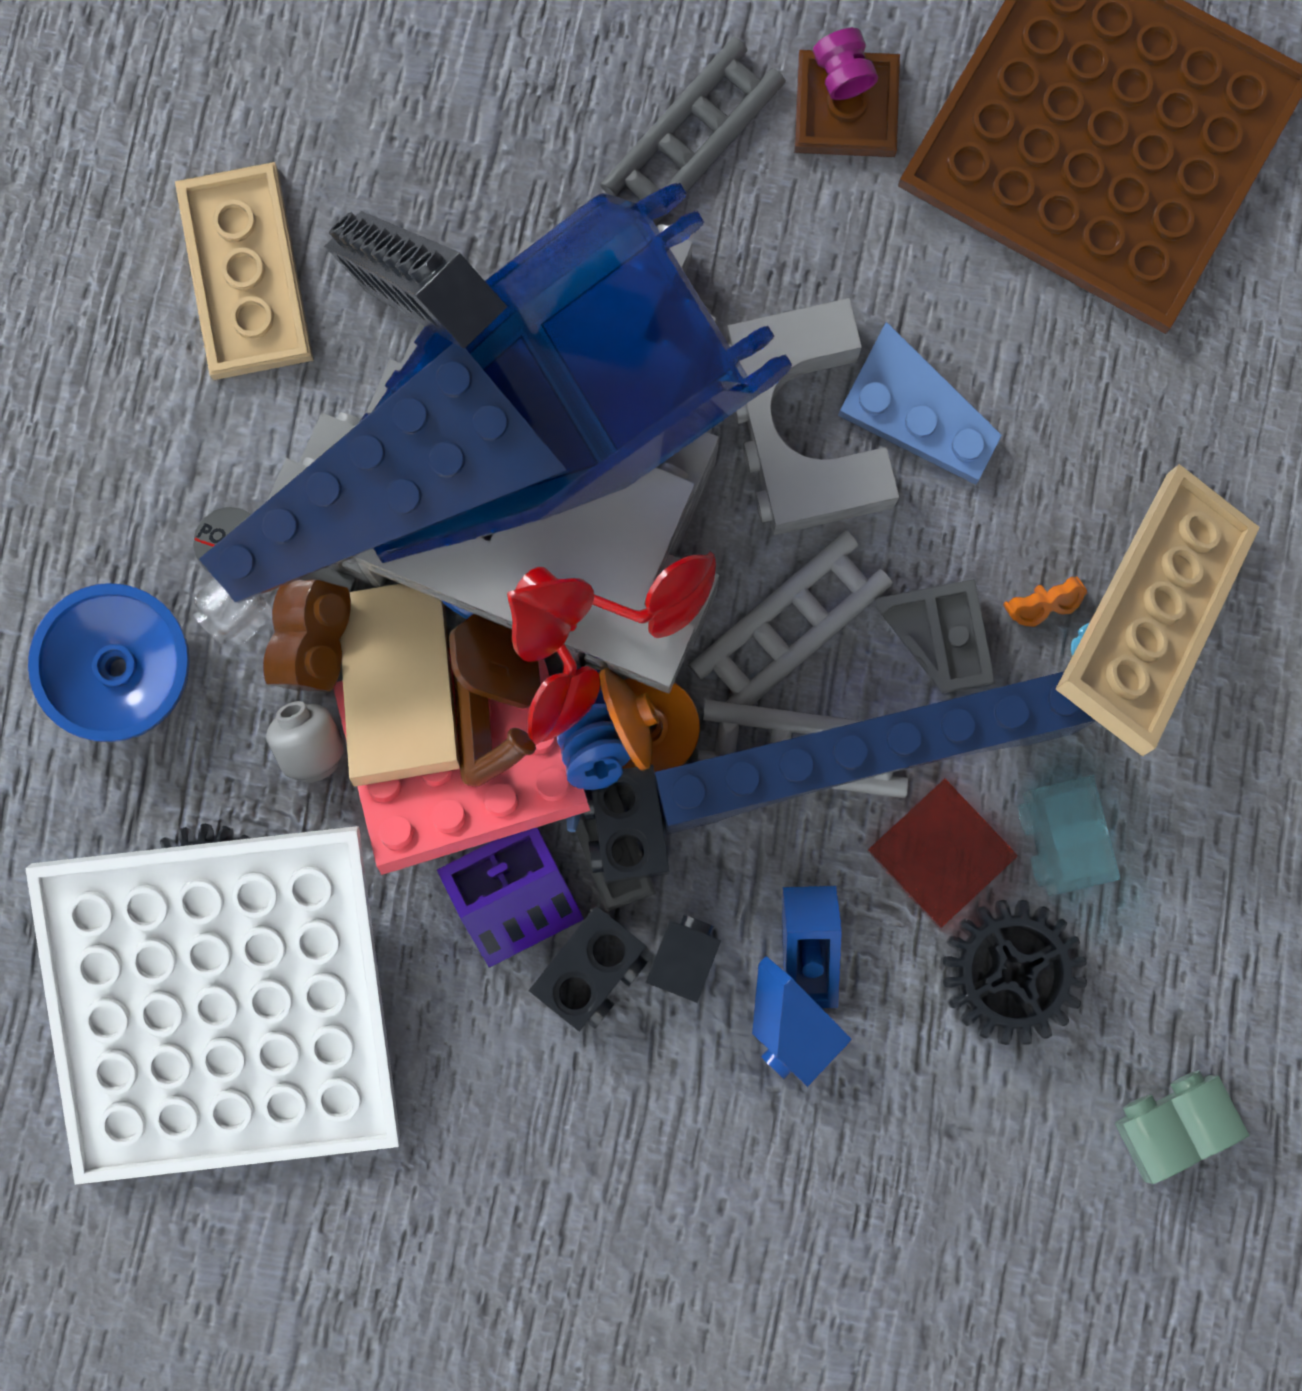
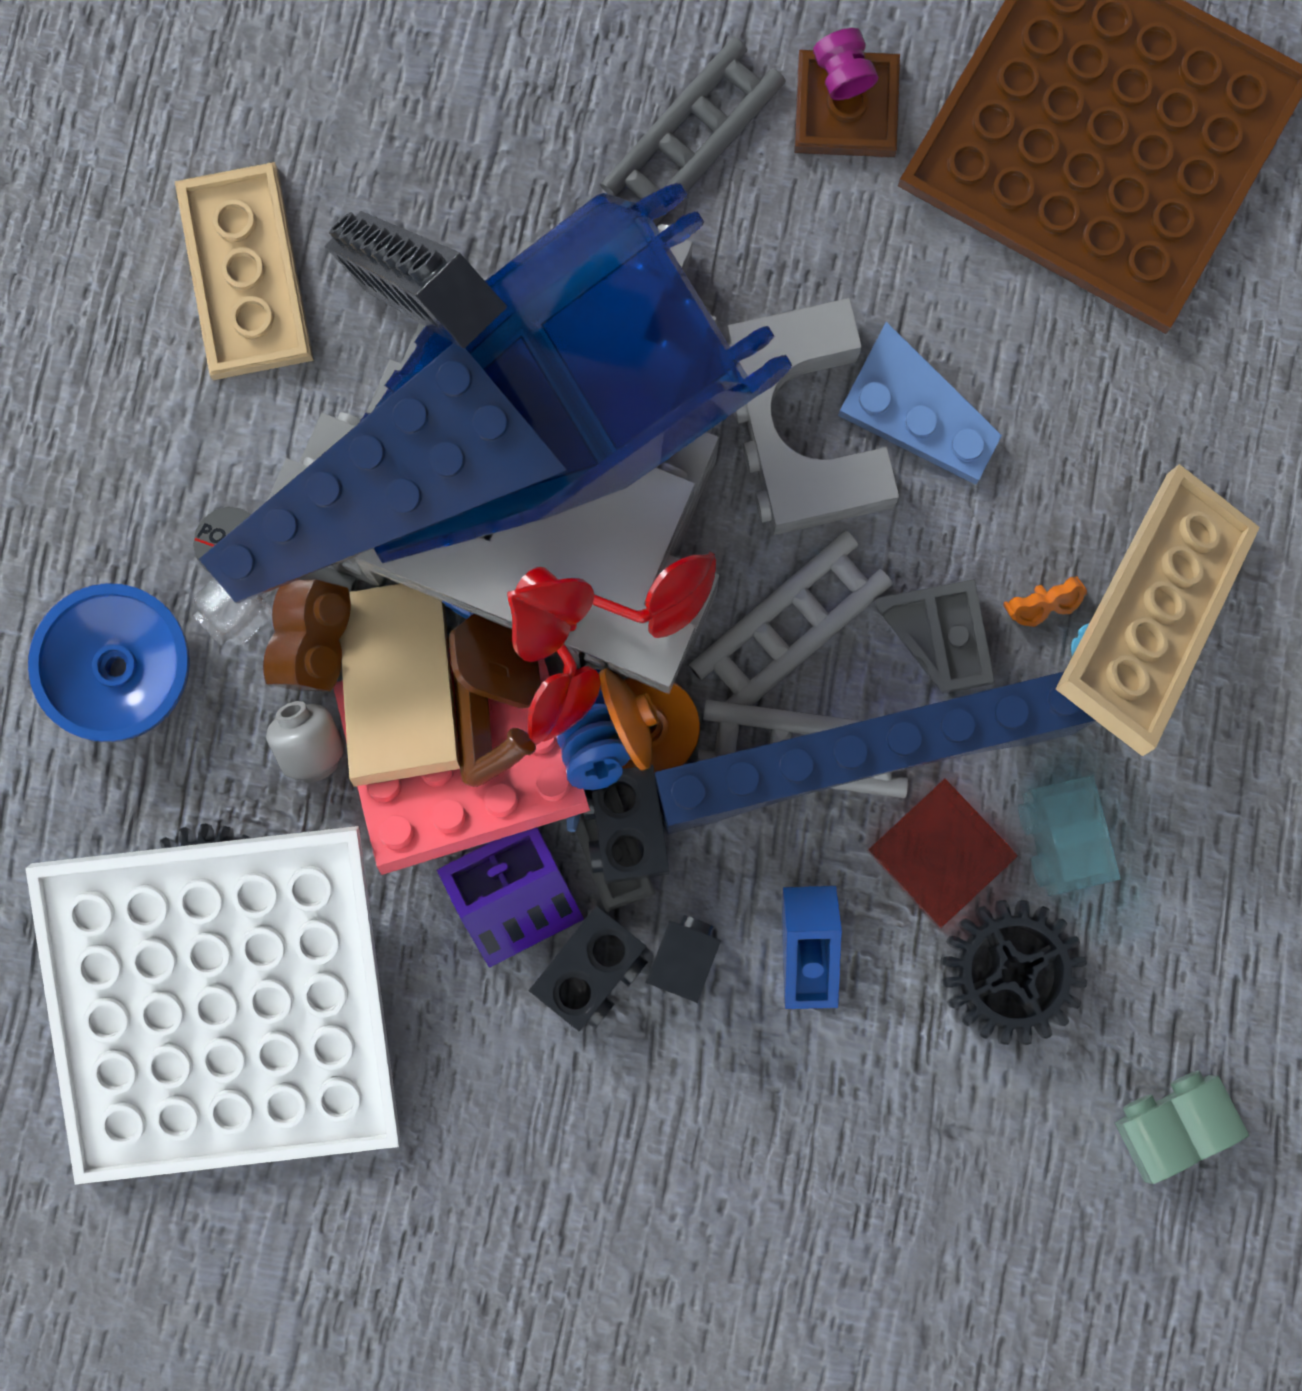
blue slope [752,956,852,1087] -> none

